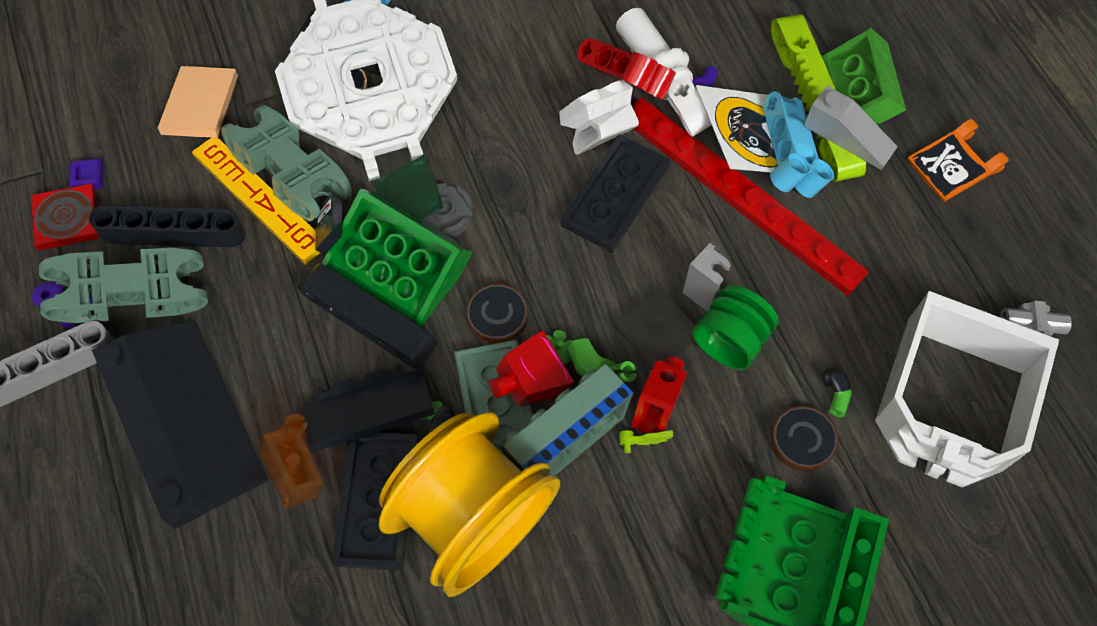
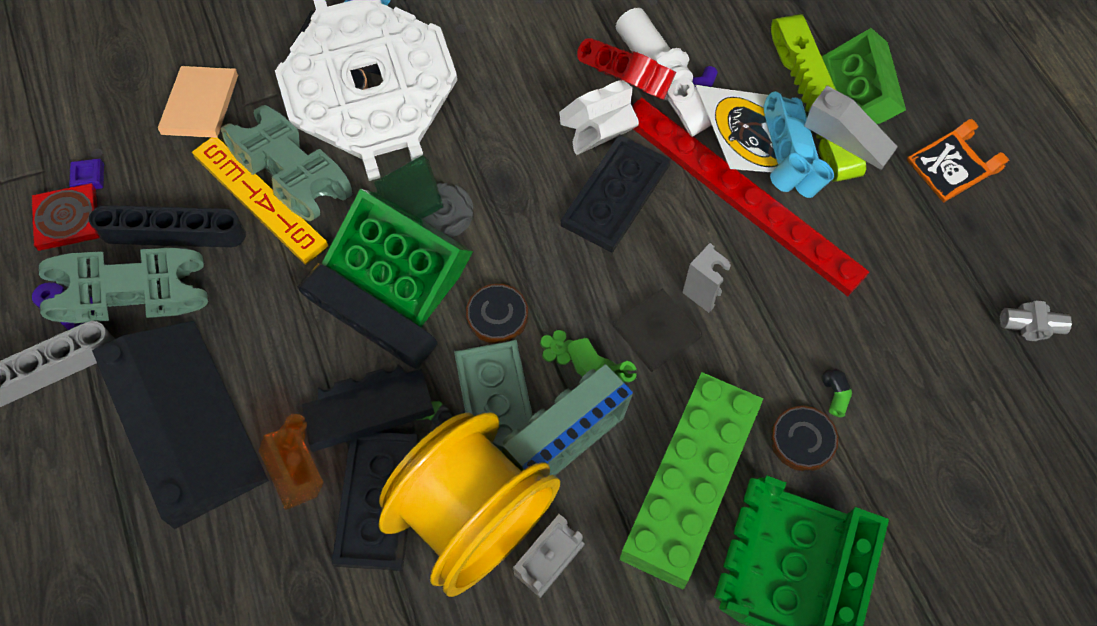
black tile [315,192,342,255] -> none
red torso [489,331,574,407] -> none
lime piece [619,430,673,453] -> none
red torso [631,356,687,434] -> none
green wheel [692,285,779,370] -> none
white container [875,291,1059,487] -> none
none -> light grey hinge [513,514,585,598]
none -> bright green brick [620,372,764,590]

